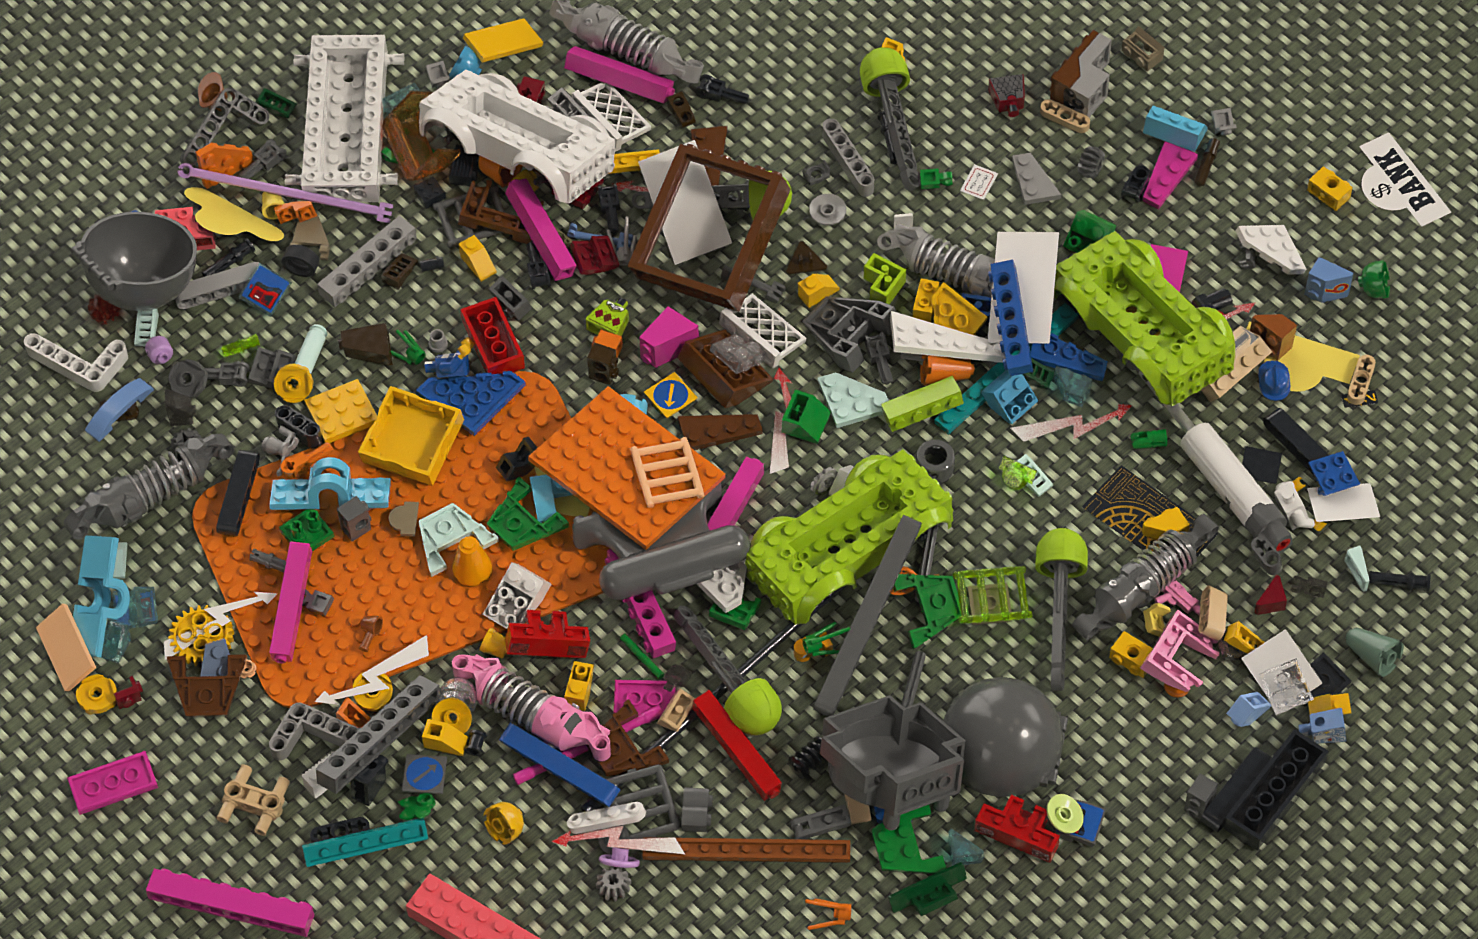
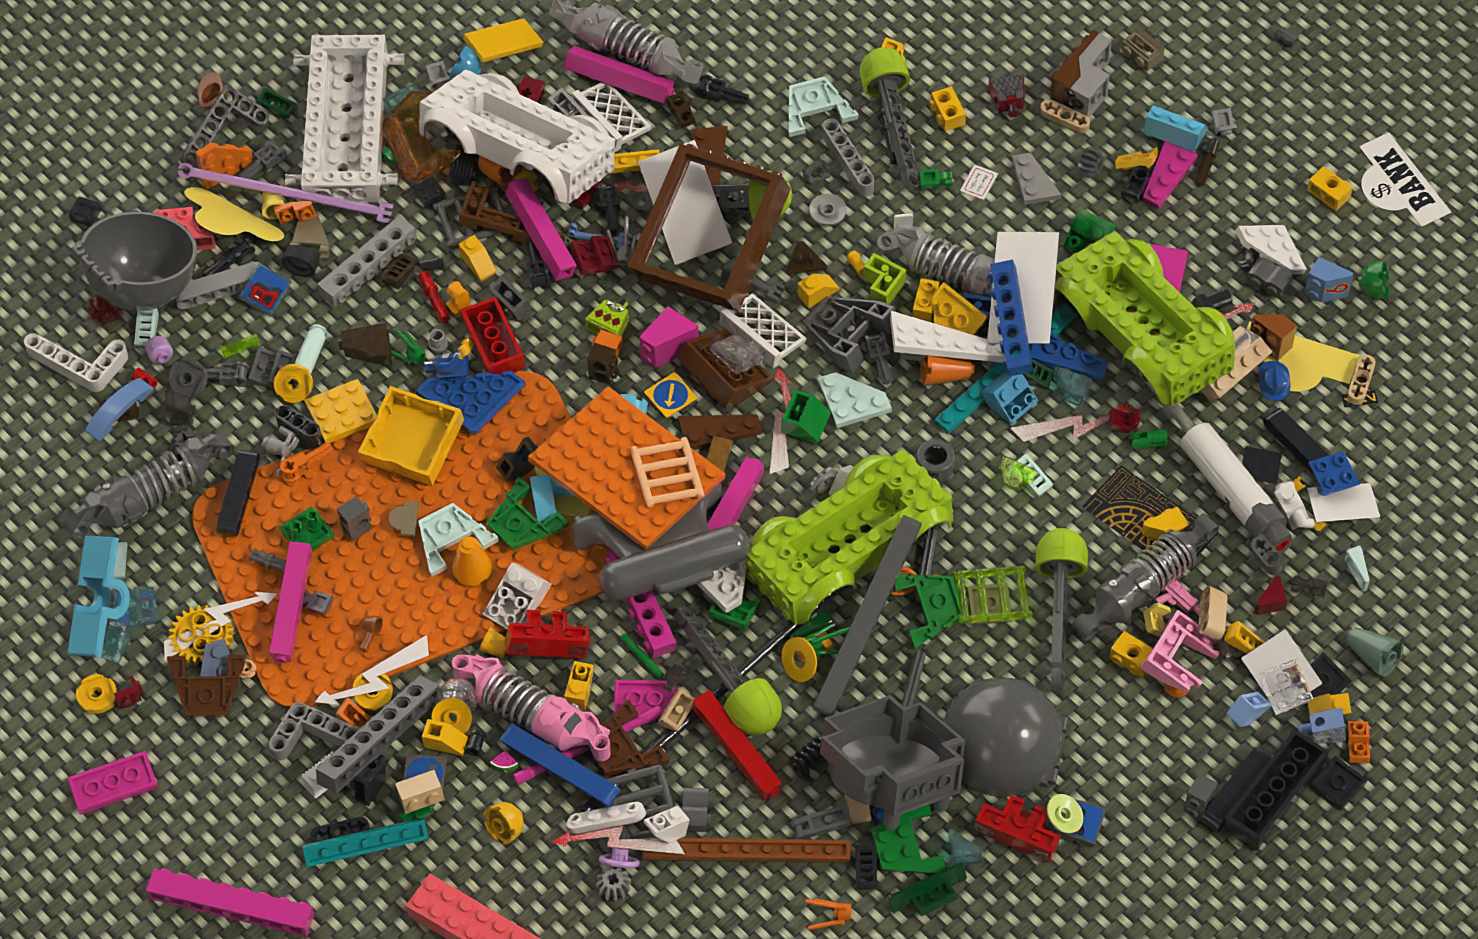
light nougat tile [36,603,96,692] -> none
tan piece [217,764,290,836] -> none
medium azure piece [269,457,391,510] -> none
lime brick [881,376,964,432] -> none
black pin [1369,571,1431,592] -> none
none -> black piece [69,196,102,227]
none -> red piece [131,368,158,389]
none -> tan brick [395,770,445,814]
none -> red pin [418,271,451,323]
none -> light orange leg [445,281,471,318]
none -> dark pink tile [490,750,519,771]
none -> white slope [644,806,690,843]
none -> pearl gold tile [707,436,733,472]
none -> yellow gear [782,637,817,682]
none -> light aqua wing [789,77,858,137]
none -> dark green slope [793,611,833,638]
none -> yellow pin [846,251,865,276]
none -> black slope [855,845,877,890]
none -> yellow brick [929,86,966,131]
none -> dark red bracket [1109,408,1140,434]
none -> yellow wing [1115,147,1159,170]
none -> dark grey brick [1247,257,1293,298]
none -> dark grey pin [1274,26,1299,47]
none -> black tile [1309,756,1368,811]
none -> orange slope [1347,721,1370,763]

